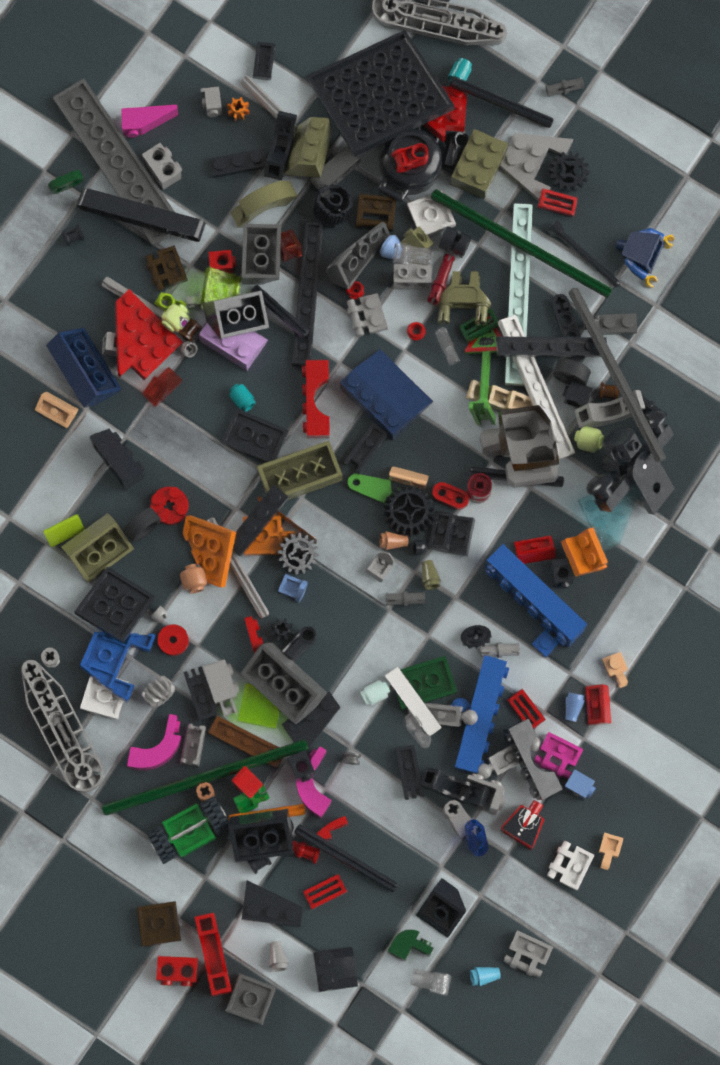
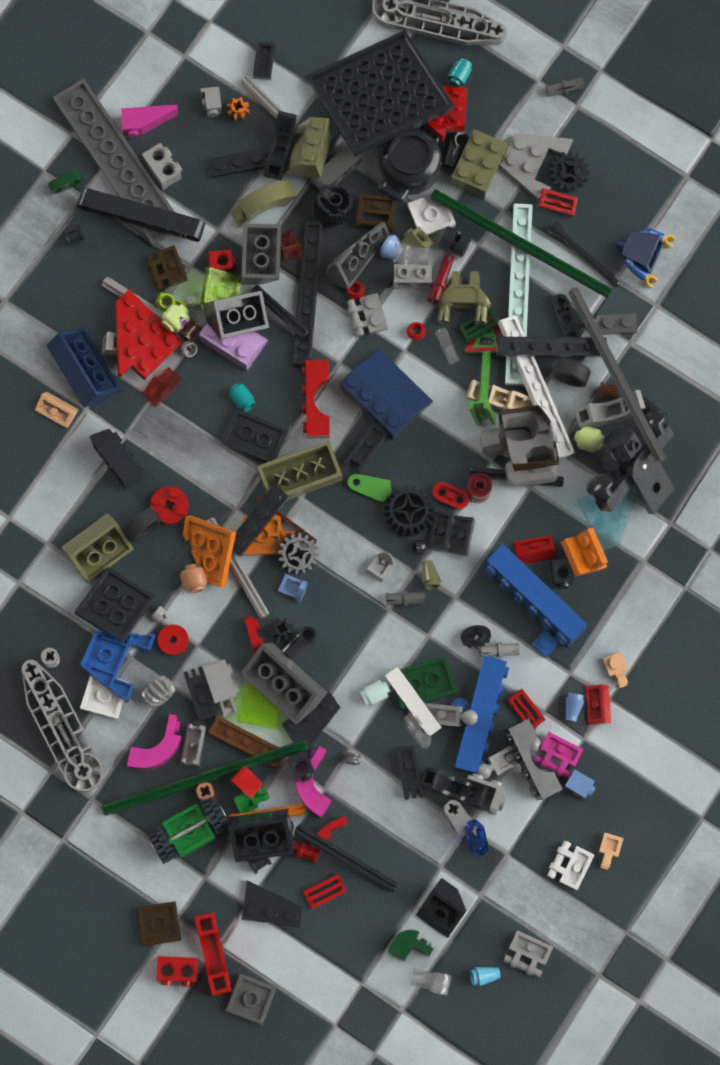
lime slope [43,514,85,547] -> none
light grey cone [269,941,289,972] -> none
black slope [313,947,358,992] -> none
nougat cone [379,531,408,550] -> none
light nougat slope [389,467,429,489] -> none
red piece [391,143,429,173] -> none
black axle [450,76,554,128] -> none
torso [500,800,545,850] -> none
black brick [562,381,593,408] -> none

